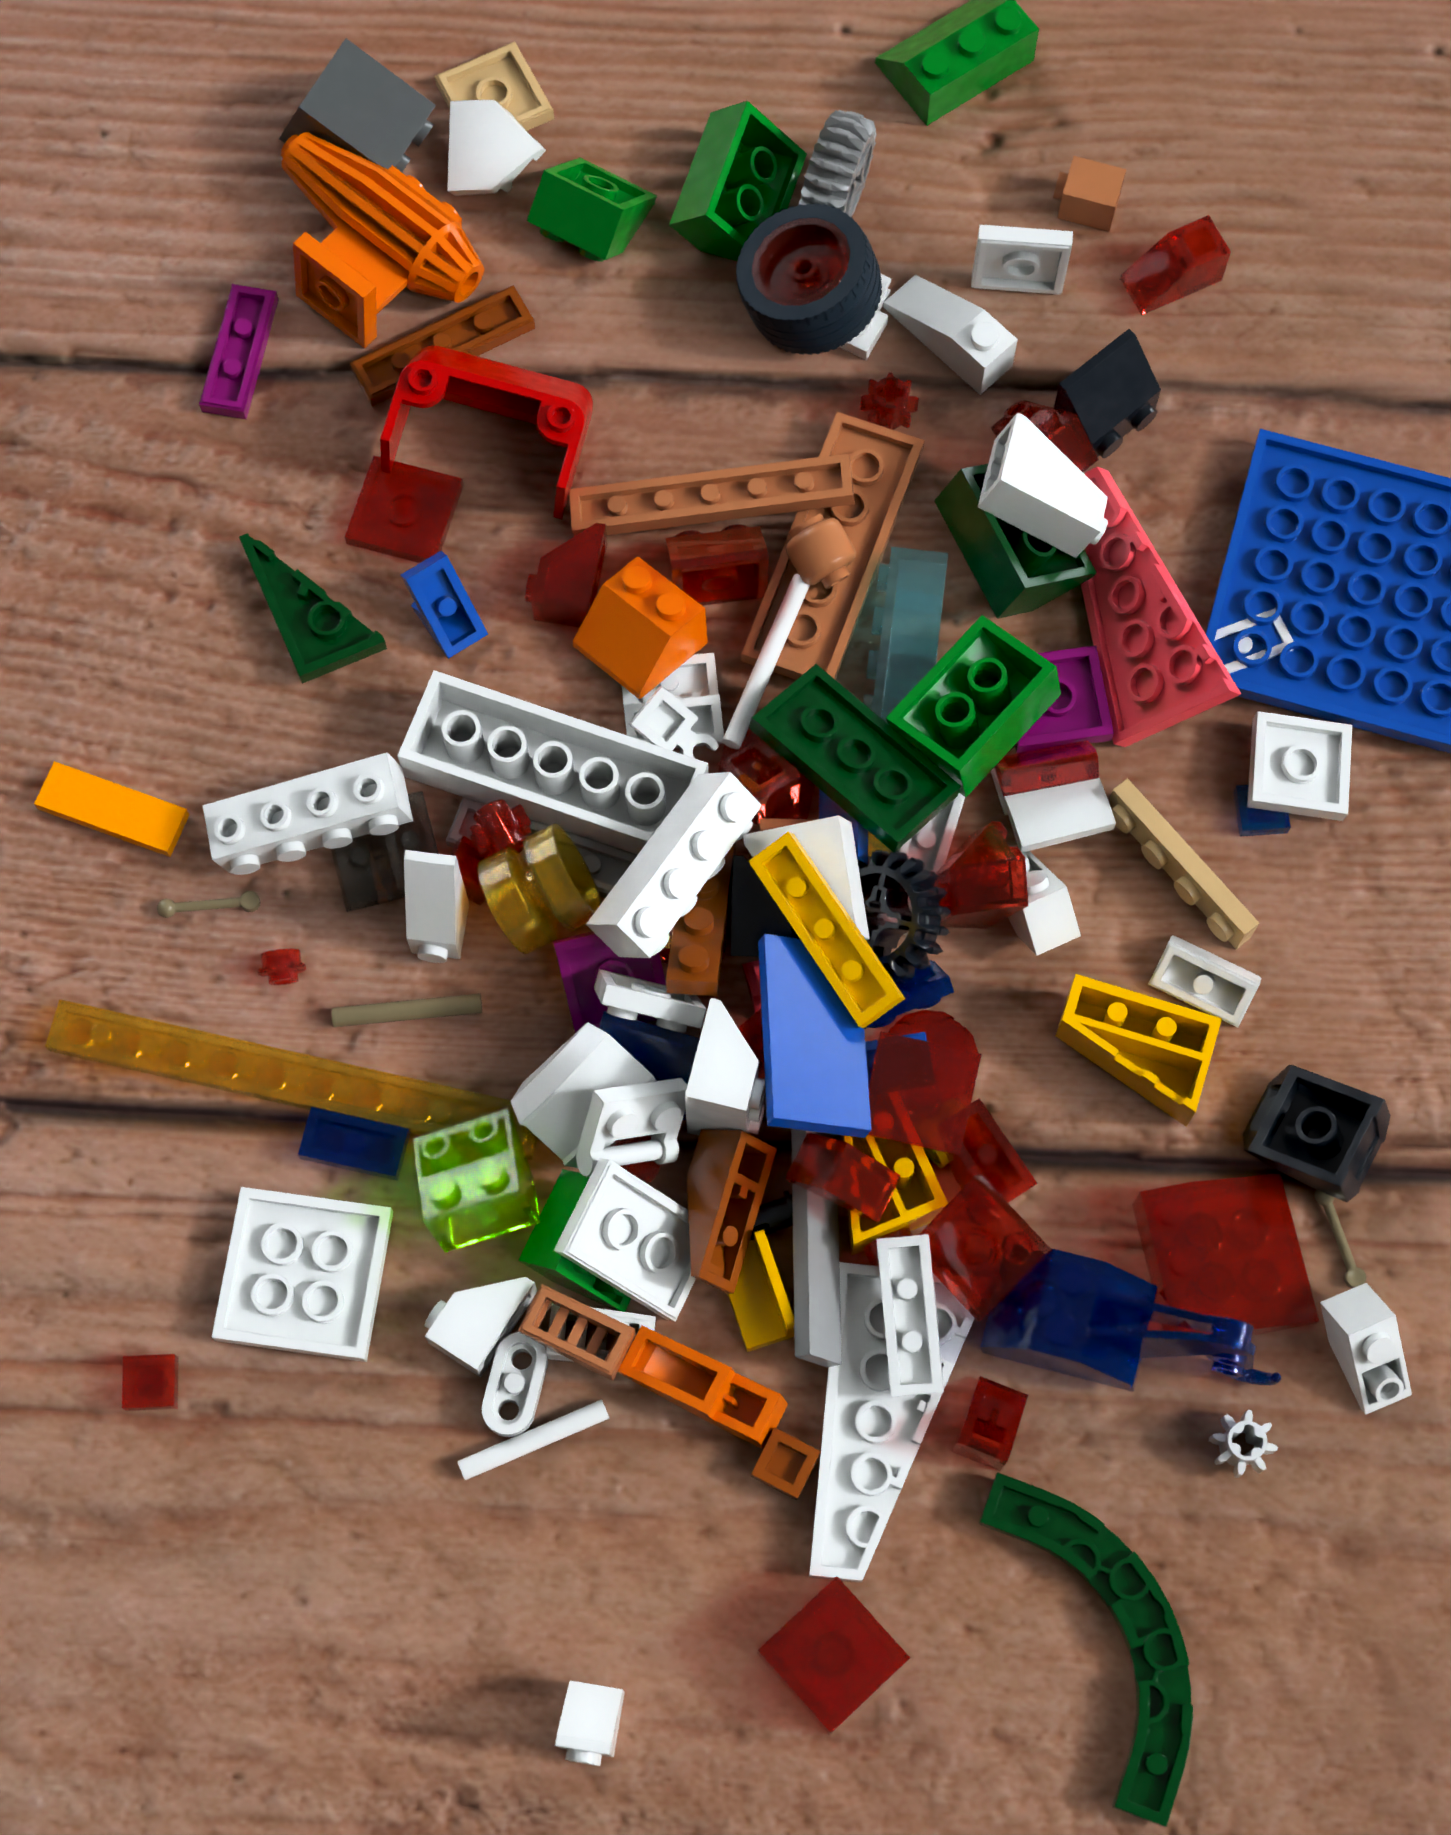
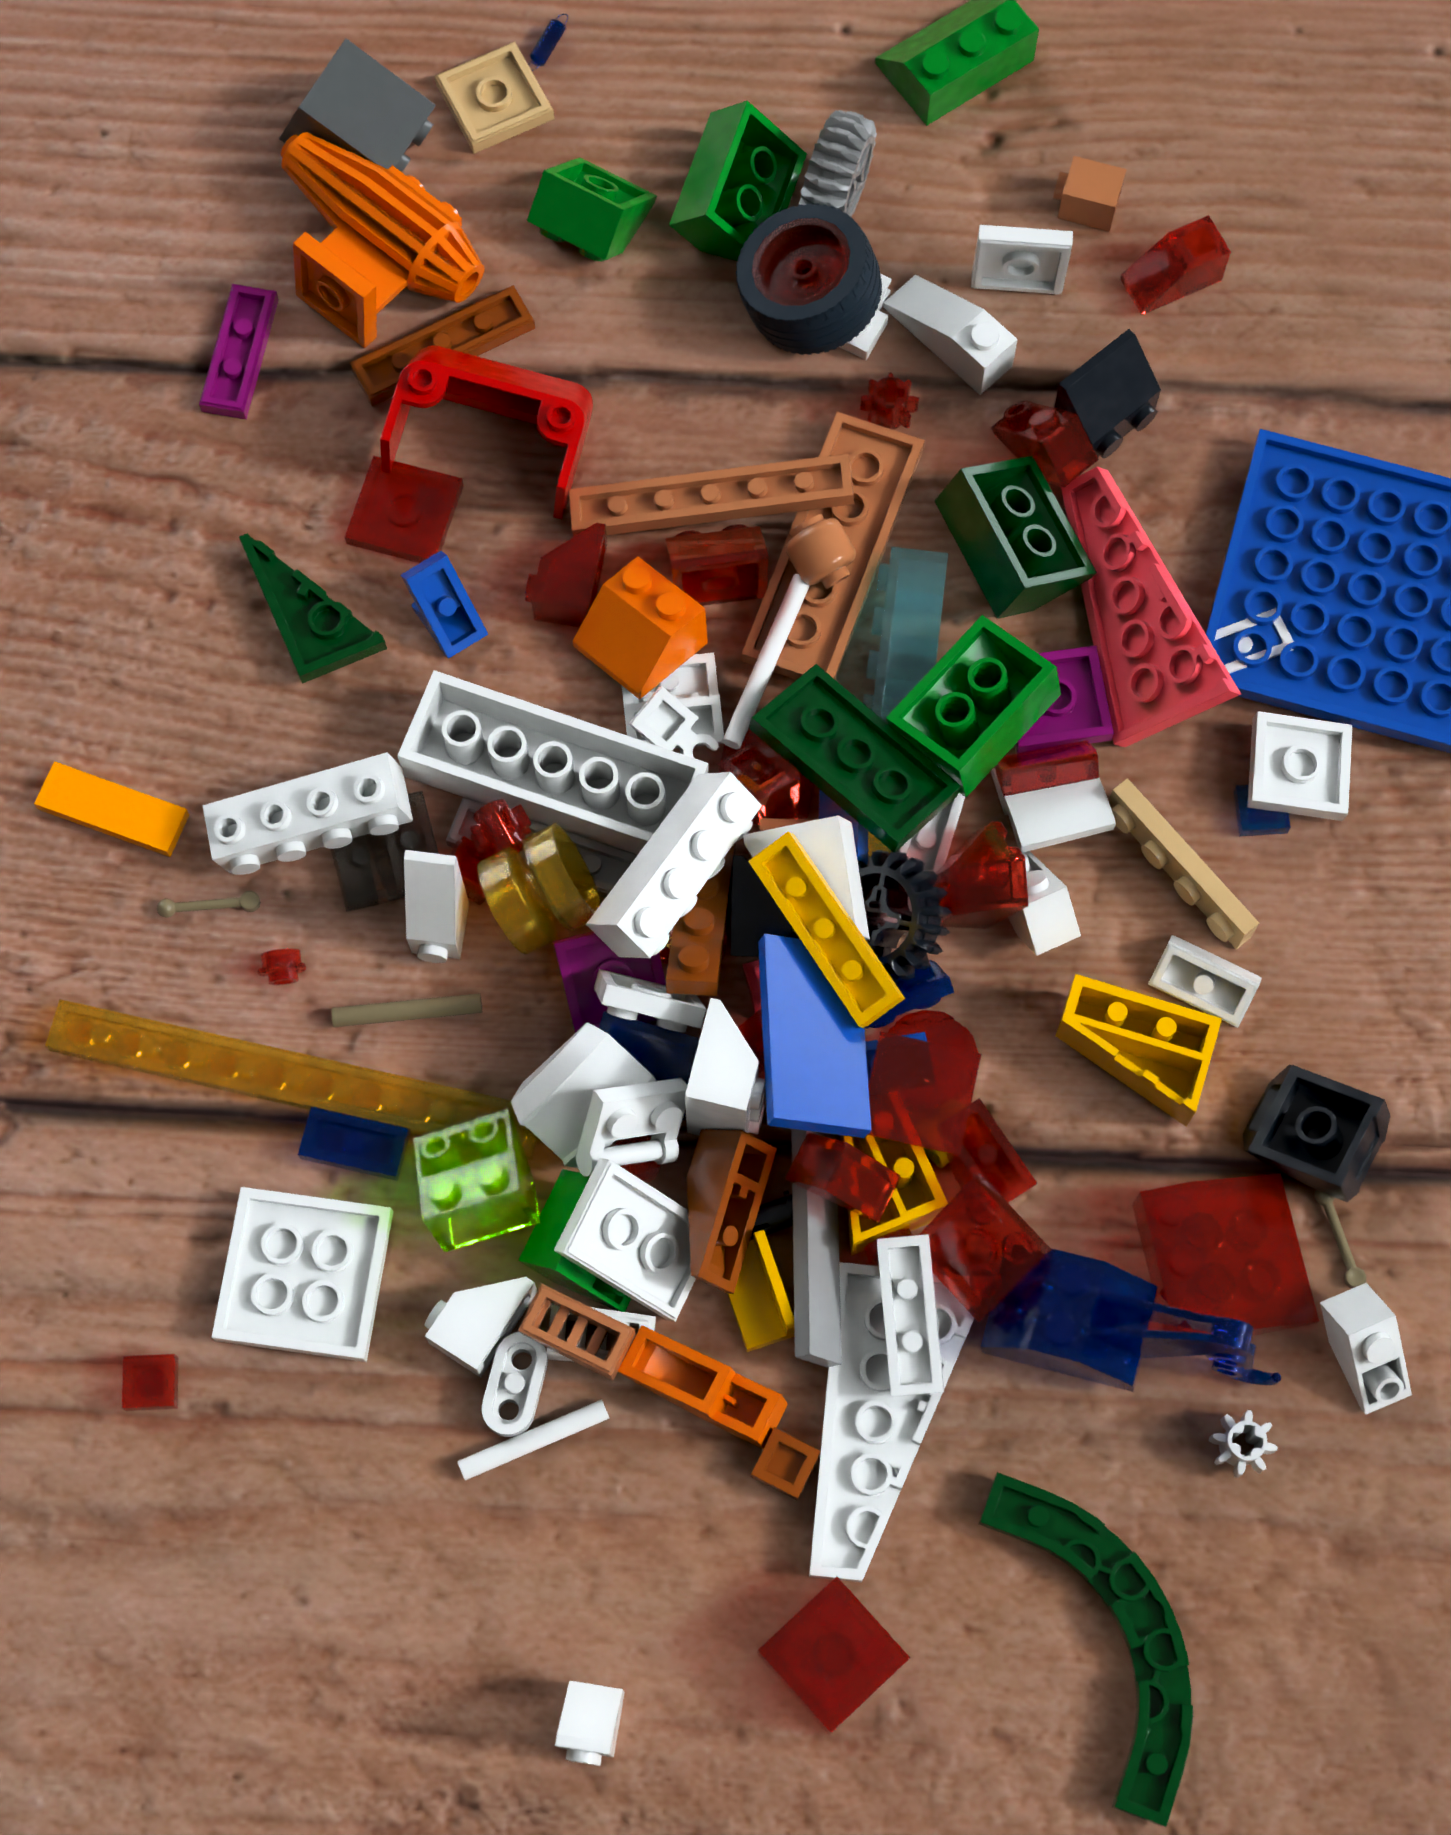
white slope [447,100,546,196] -> none
clear red slope [952,1376,1028,1471] -> none
white slope [978,412,1108,558] -> none
none -> clear blue piece [528,14,568,71]

